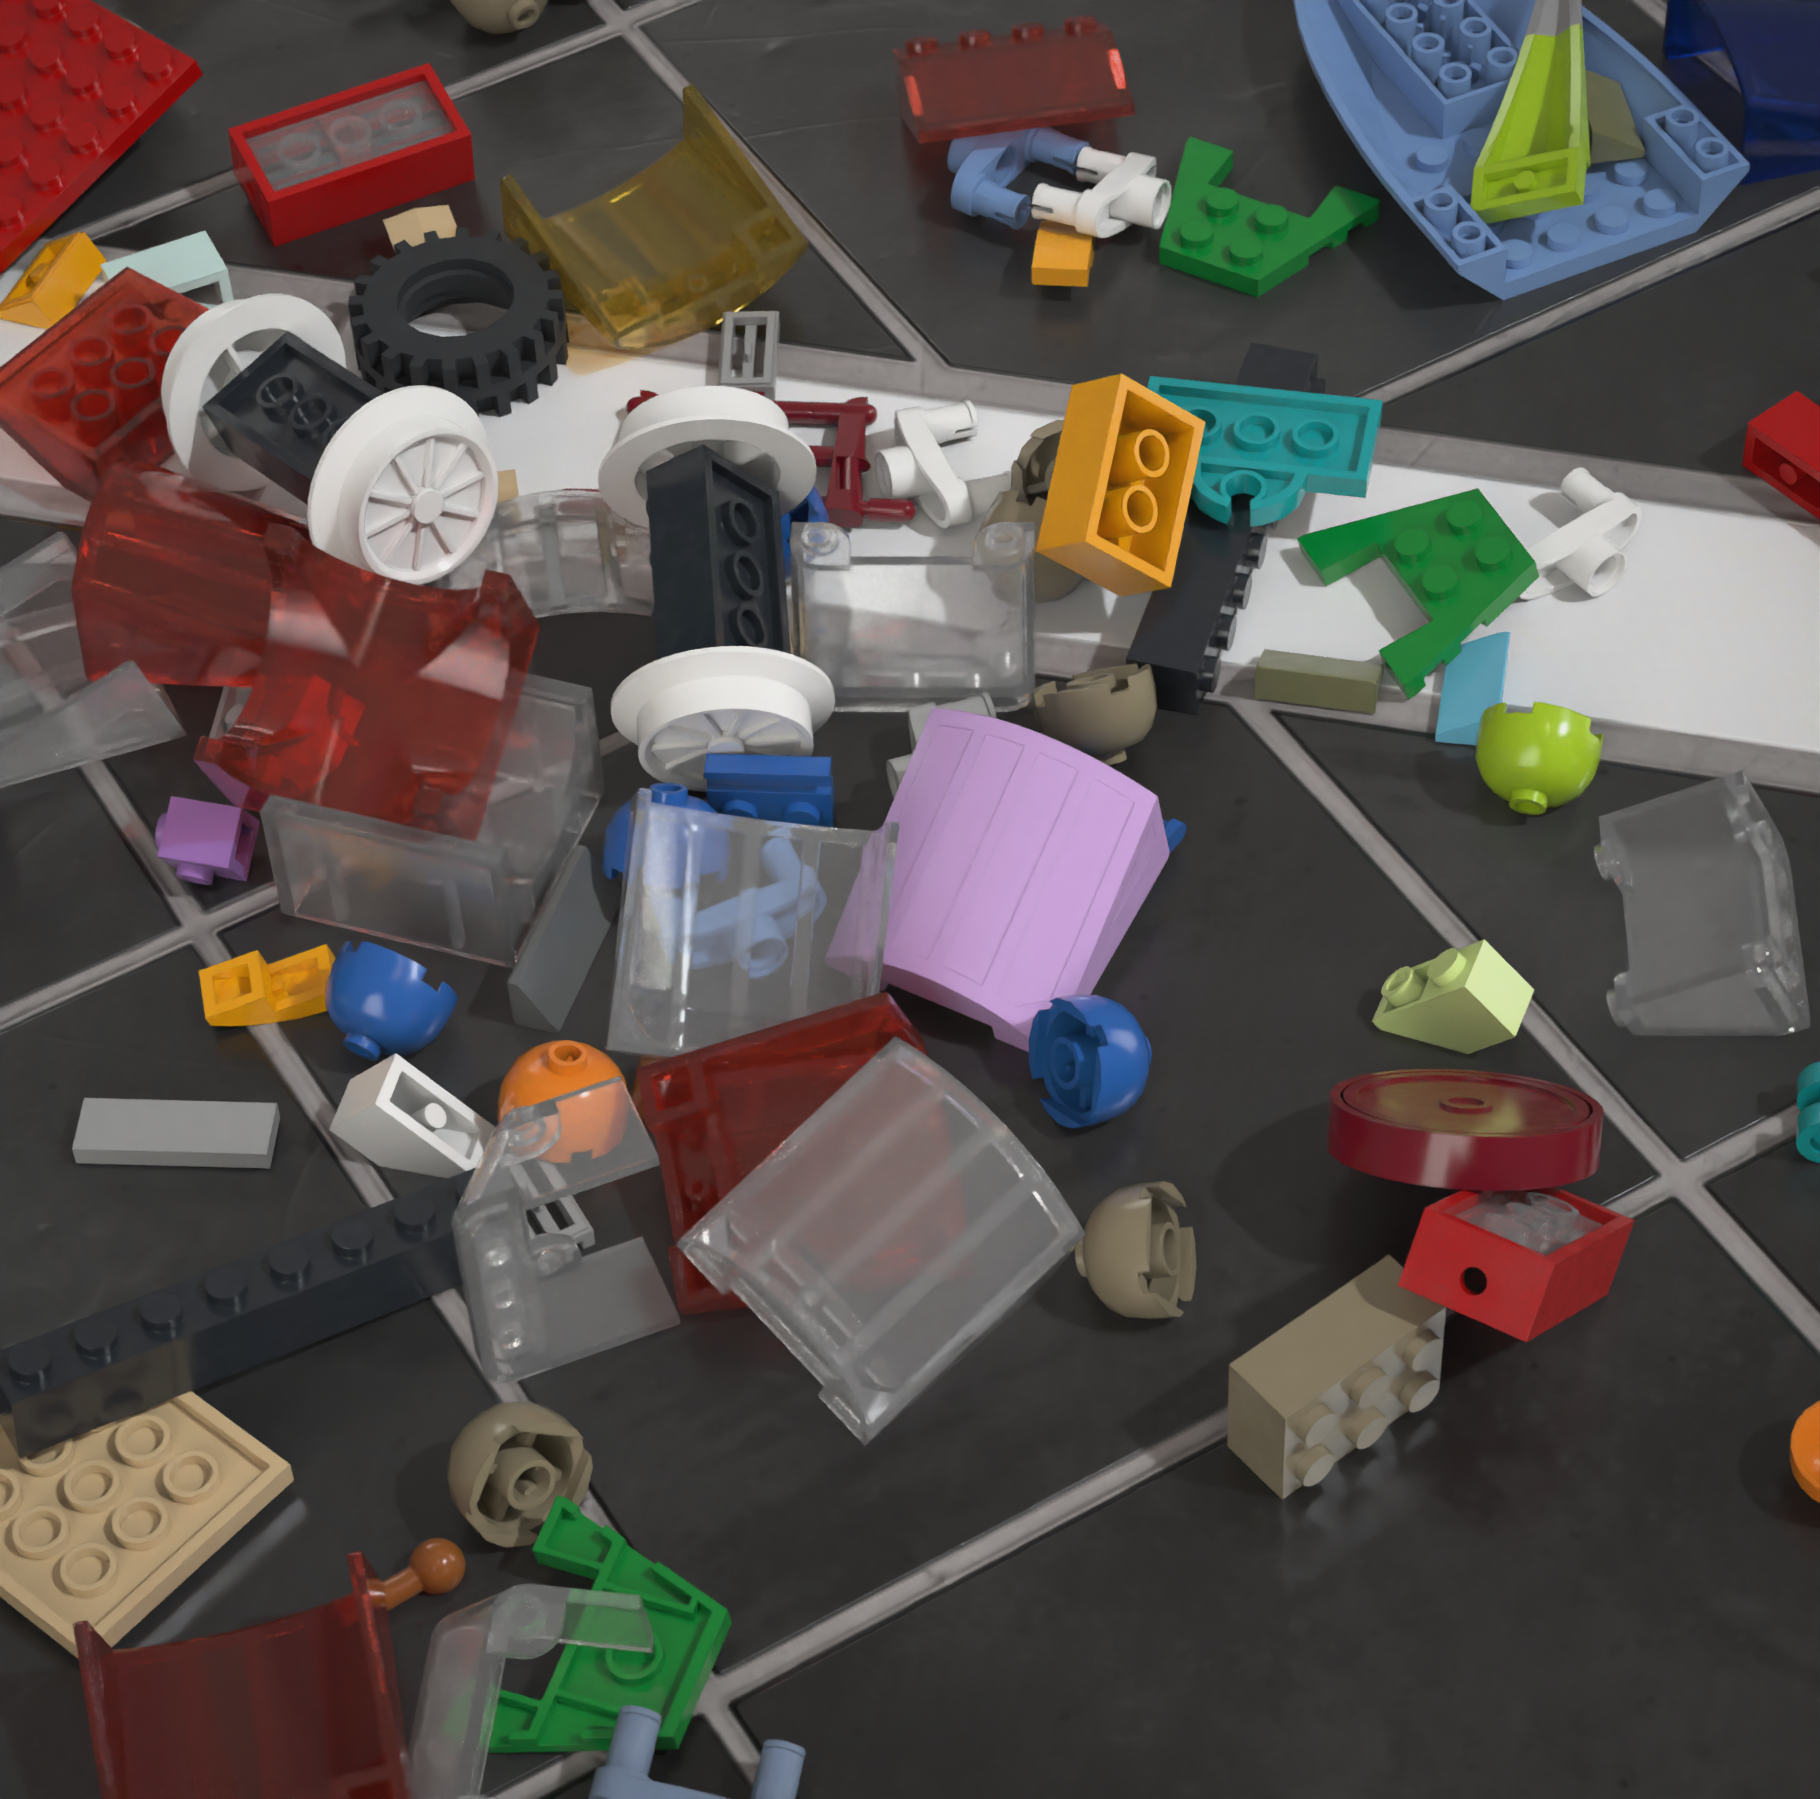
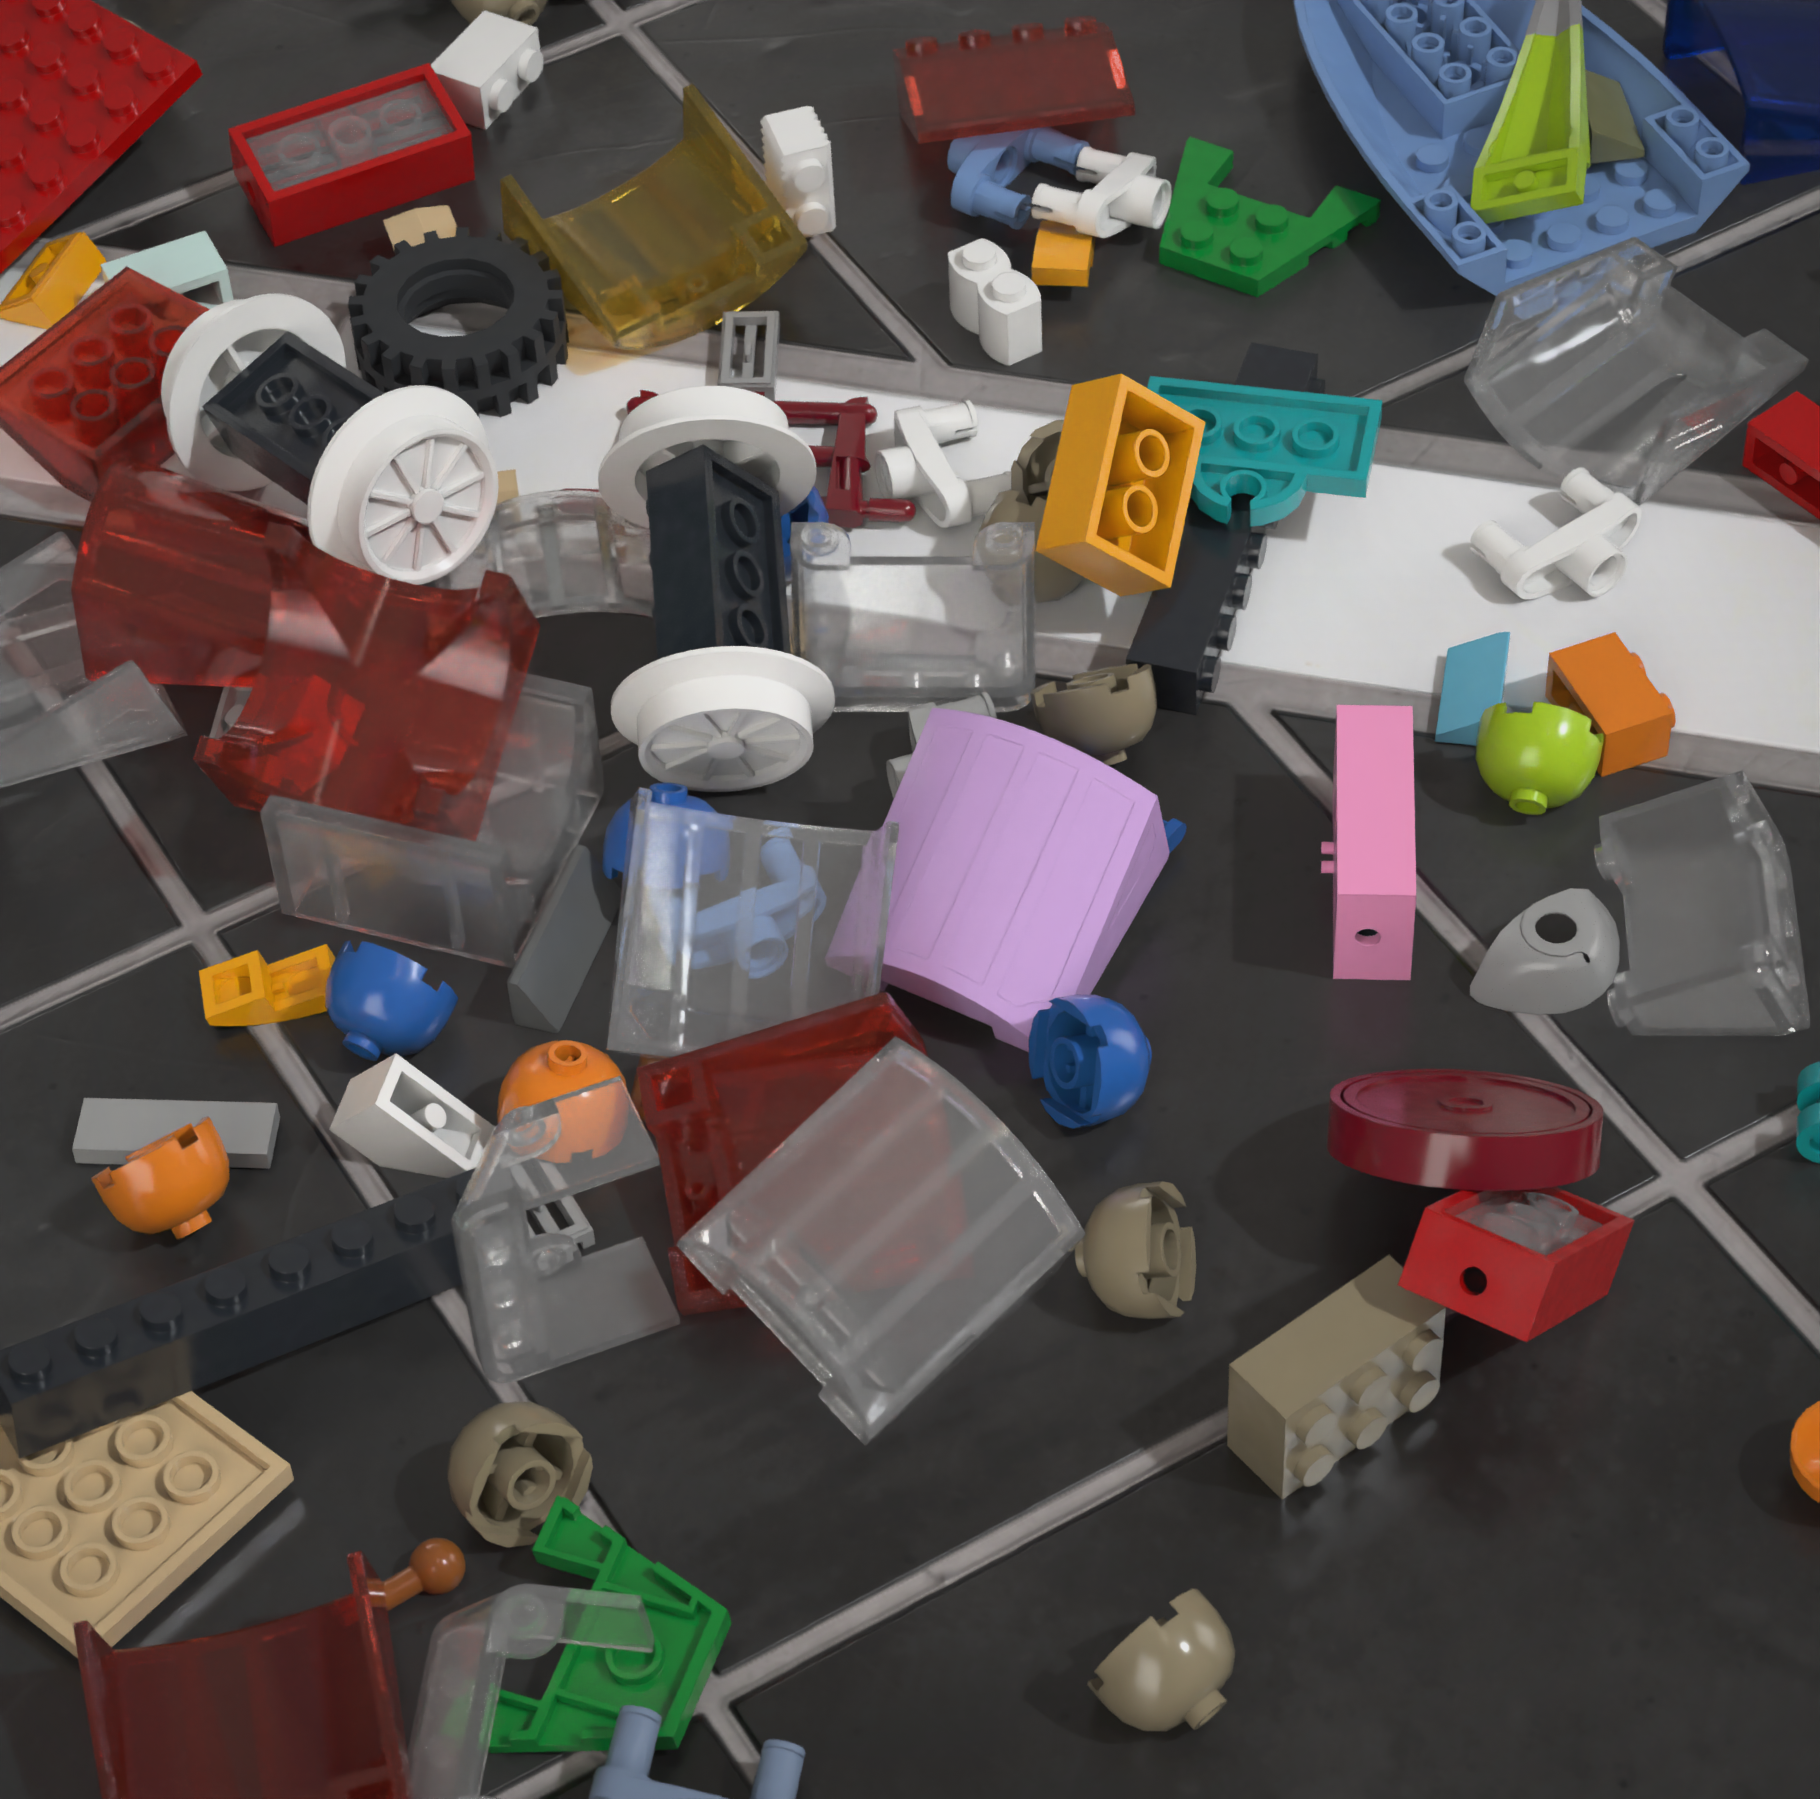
medium lavender brick [155,796,260,885] -> none
blue plate [704,753,836,835] -> none
olive slope [1254,649,1384,714] -> none
green wing [1297,488,1539,699] -> none
yellowish green slope [1372,939,1534,1054] -> none
none -> orange cylinder [91,1116,229,1239]
none -> white brick [431,10,543,130]
none -> white brick [760,106,836,241]
none -> white brick [948,238,1042,366]
none -> dark tan cylinder [1088,1588,1235,1731]
none -> bright pink brick [1321,705,1416,980]
none -> clear windscreen [1464,237,1809,506]
none -> light grey piece [1470,888,1620,1015]
none -> orange brick [1545,632,1676,777]

